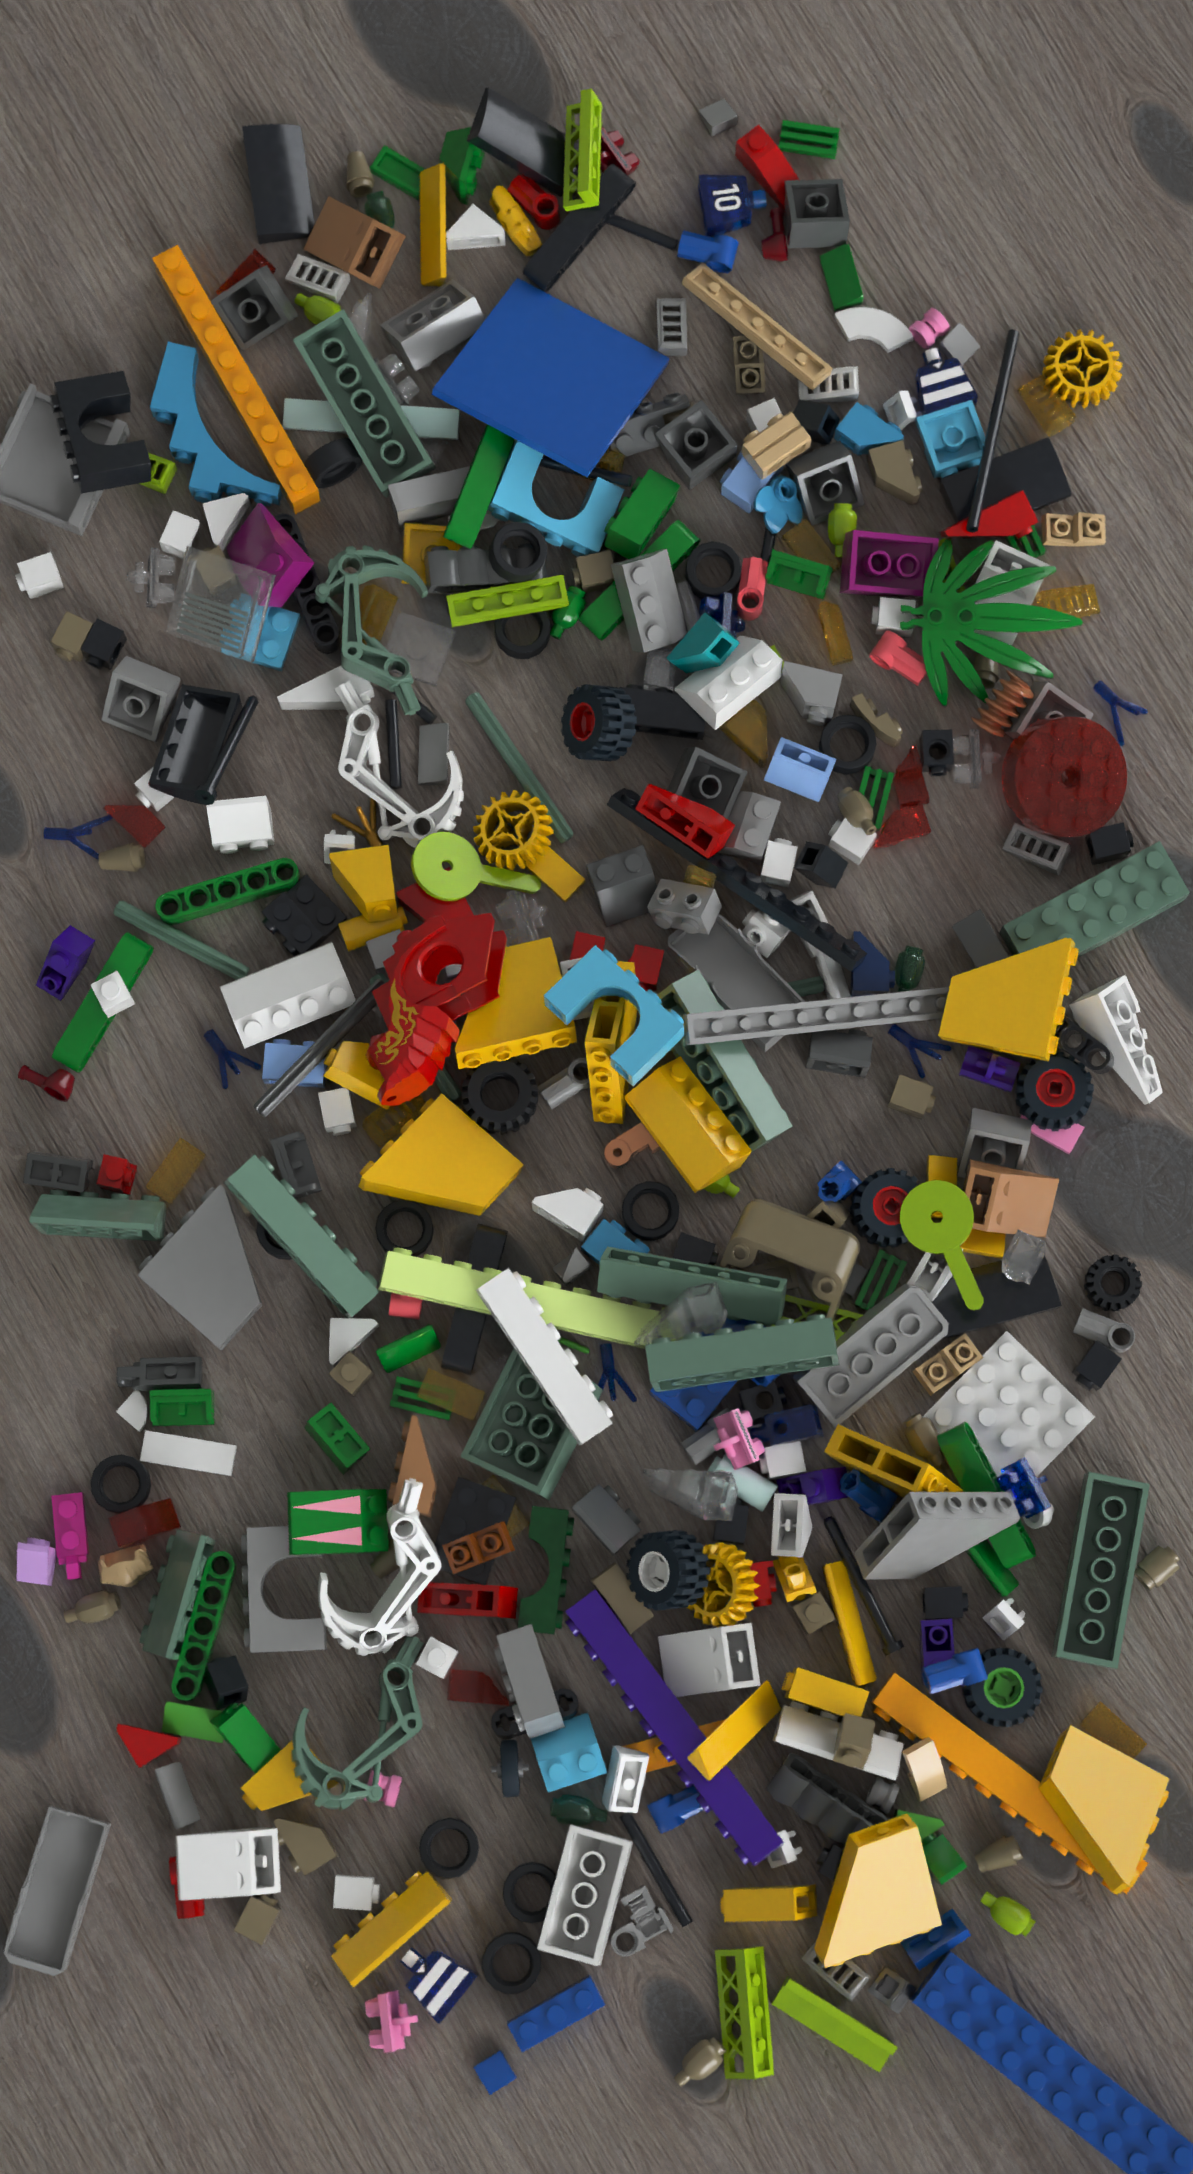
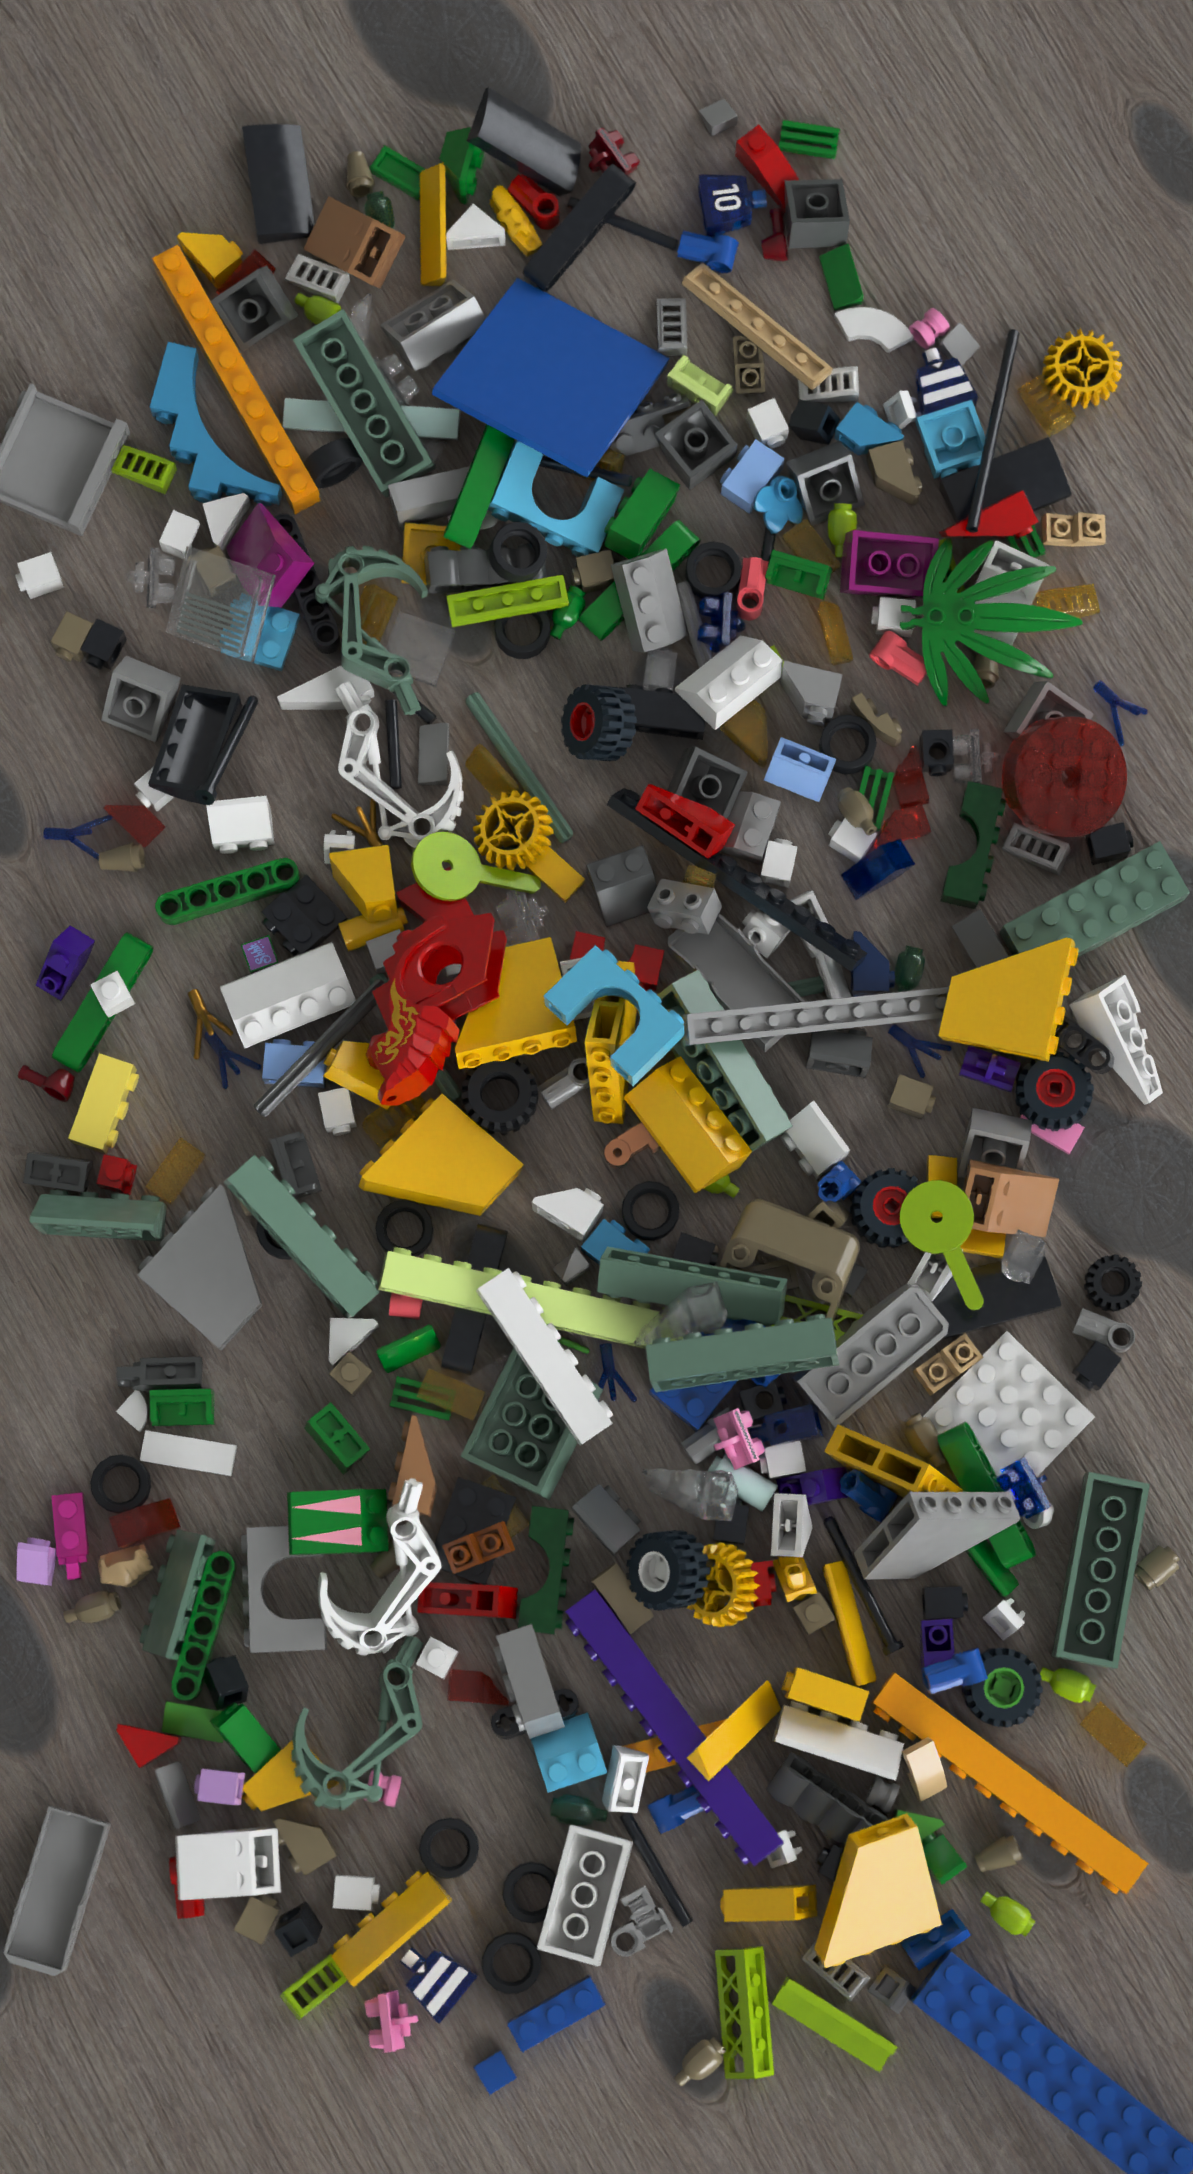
black arch [50,371,151,494] -> none
sand green axle [113,901,249,980] -> none
black wheel [491,1740,529,1797] -> none
lime fence [563,88,602,211] -> none
white slope [658,1623,760,1697] -> none
teal slope [666,613,740,674] -> none
tan brick [741,412,811,480] -> none
black brick [794,842,849,889] -> none
dark tan brick [833,1713,875,1769] -> none
green tile [854,1249,907,1311] -> none
nougat piece [971,670,1034,738] -> none
yellow slope [1039,1725,1170,1895] -> none
none -> light yellow brick [68,1053,139,1154]
none -> yellow slope [177,232,243,288]
none -> pearl gold plant [188,989,233,1060]
none -> lavender slope [194,1769,245,1805]
none -> tile [241,935,279,974]
none -> black brick [274,1901,323,1957]
none -> lime slope [280,1953,348,2020]
none -> clear yellow slope [465,743,519,801]
none -> yellowish green hinge [667,355,733,417]
none -> white slope [780,1101,850,1180]
none -> clear blue slope [841,839,915,900]
none -> dark green arch [940,781,1006,909]
none -> lime plant [1040,1667,1096,1703]

